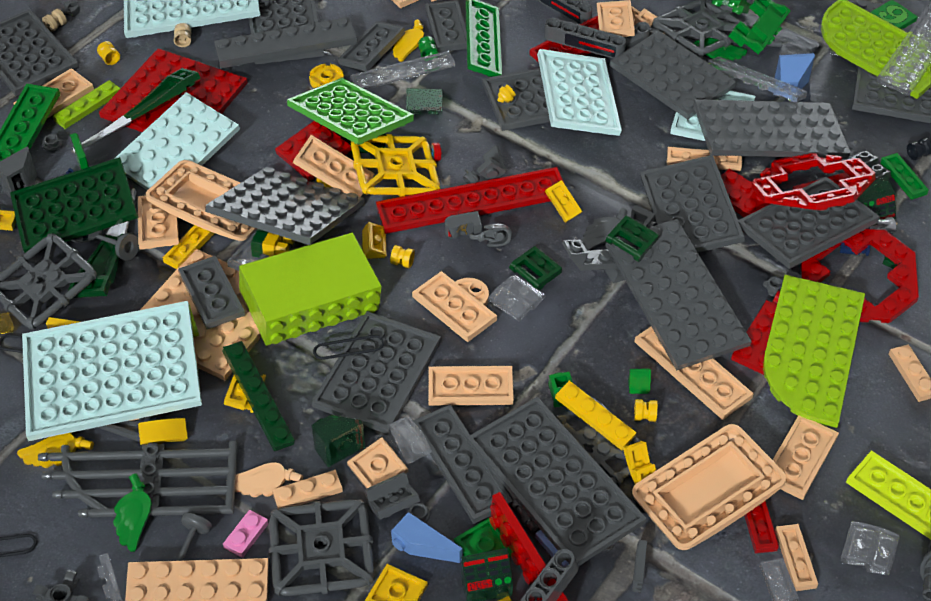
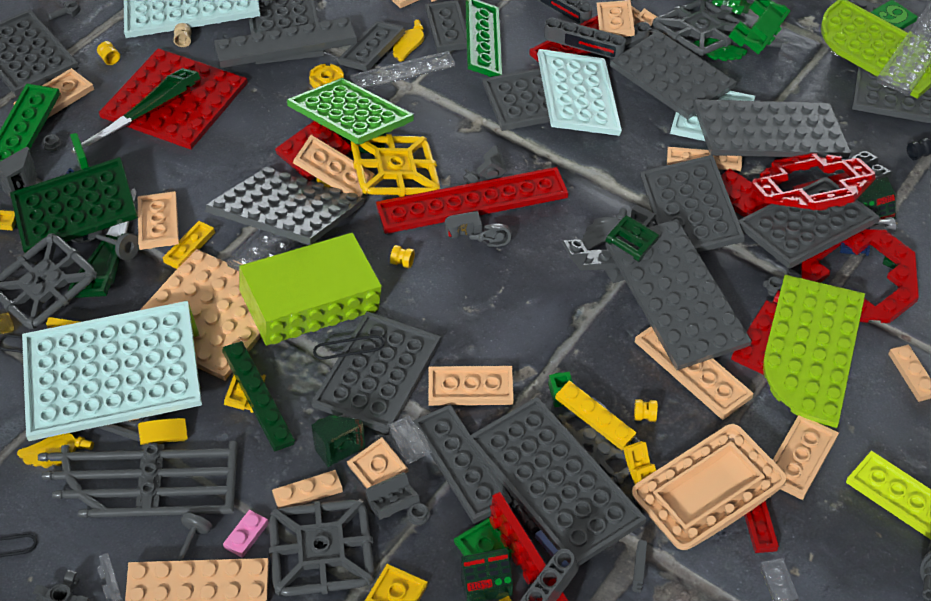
tan wheel [42,9,67,32] -> none
lime plate [53,80,120,129] -> none
green animal [113,473,152,552] -> none
light aqua plate [114,92,240,190] -> none
light nougat wedge [146,160,257,241] -> none
dark grey plate [178,256,245,329] -> none
light nougat animal [226,462,303,498] -> none
yellow hips [251,229,295,258] -> none
yellow slope [362,222,387,259] -> none
medium blue slope [391,512,462,563] -> none
clear green slope [406,88,444,115] -> none
light nougat plate [412,271,497,342] -> none
green wheel [418,36,438,61] -> none
red tile [431,143,442,161] -> none
clear slope [488,275,545,322] -> none
yellow plate [497,85,516,103] -> none
dark green plate [509,246,562,292] -> none
yellow plate [545,180,582,223] -> none
green slope [628,369,651,394] -> none
clear plate [709,57,807,102] -> none
medium blue slope [774,53,815,96] -> none
light nougat plate [775,524,818,591] -> none
clear slope [841,521,900,575] -> none
green plate [880,153,929,200] -> none

